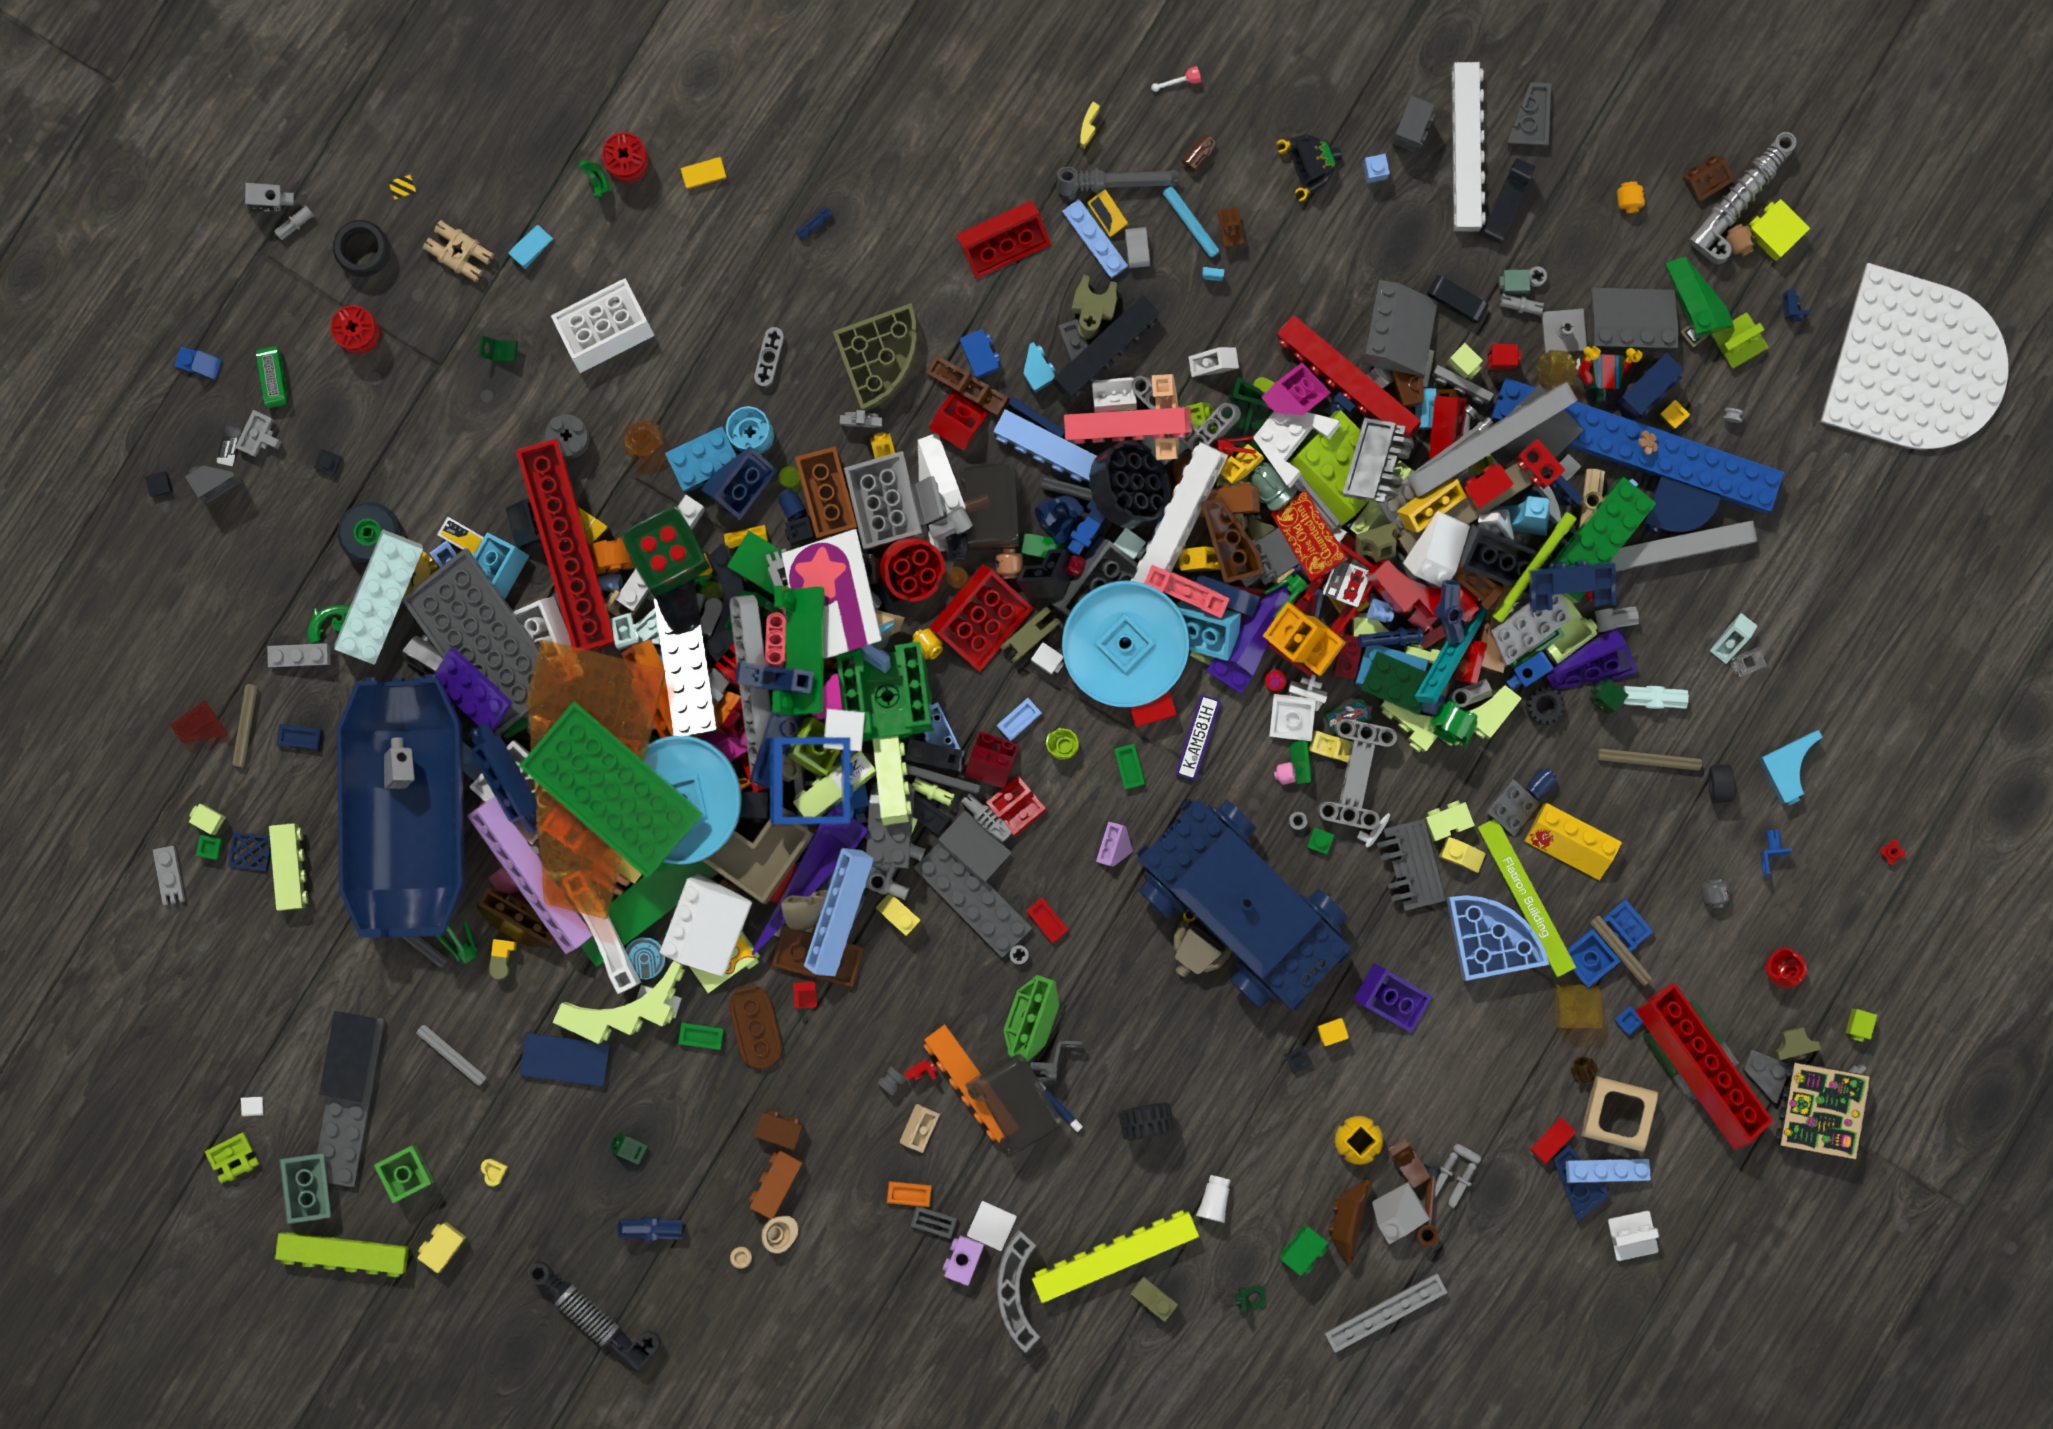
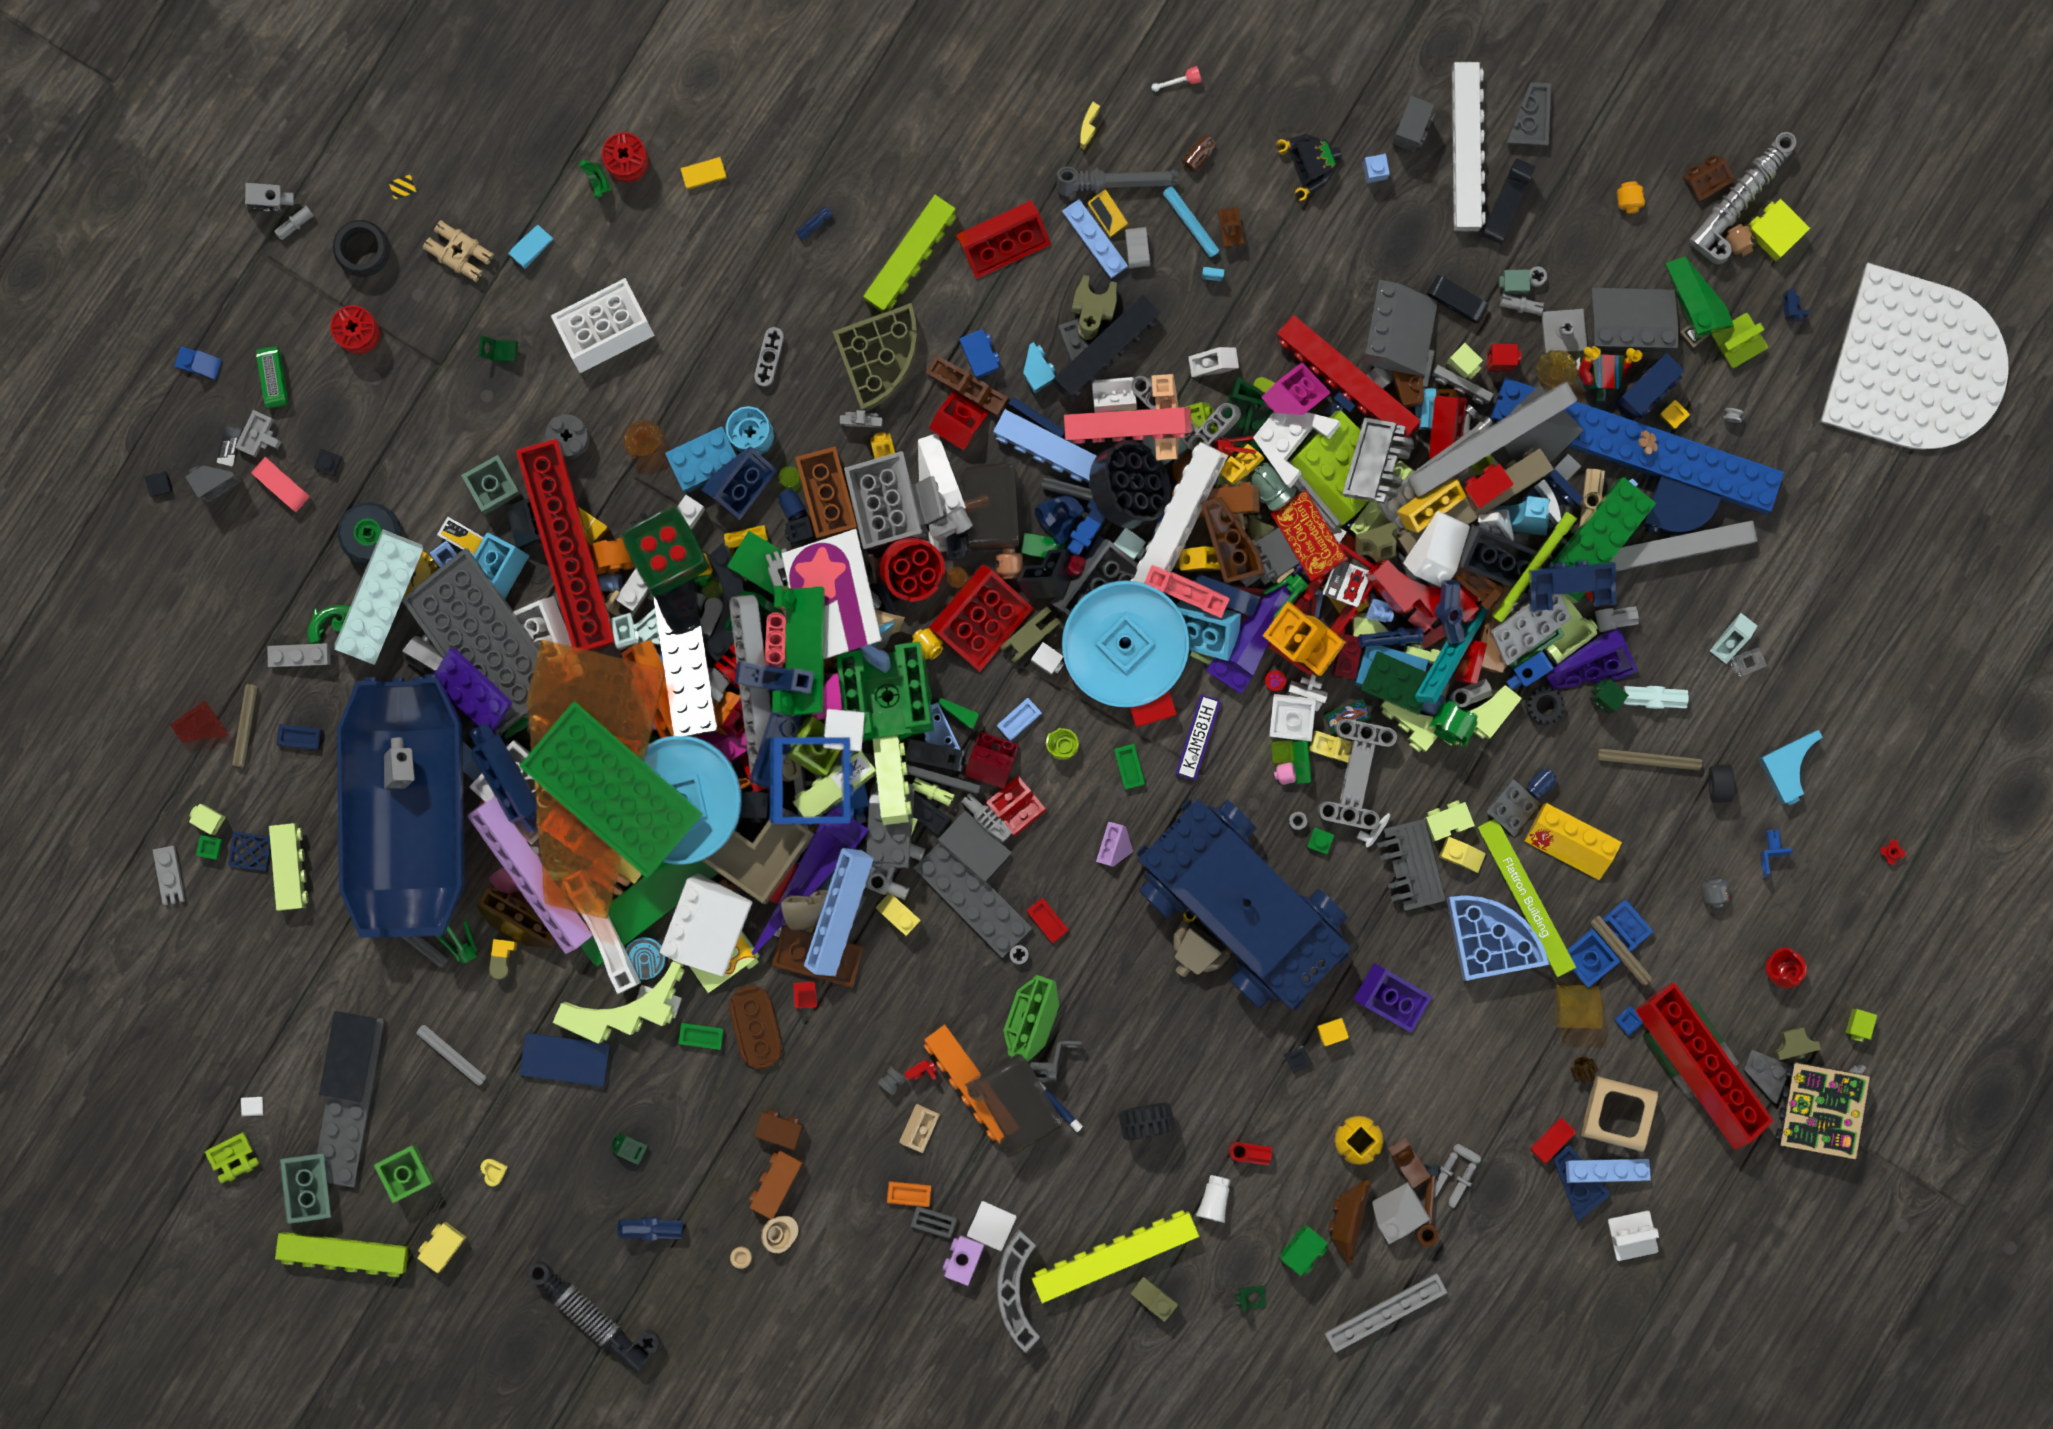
red brick [1516,439,1566,490] -> none
none -> coral beam [251,457,310,512]
none -> sand green brick [461,455,522,515]
none -> lime brick [863,195,957,313]
none -> green slope [938,698,979,730]
none -> red piece [1228,1141,1272,1165]
none -> clear neon green plate [1271,740,1294,764]

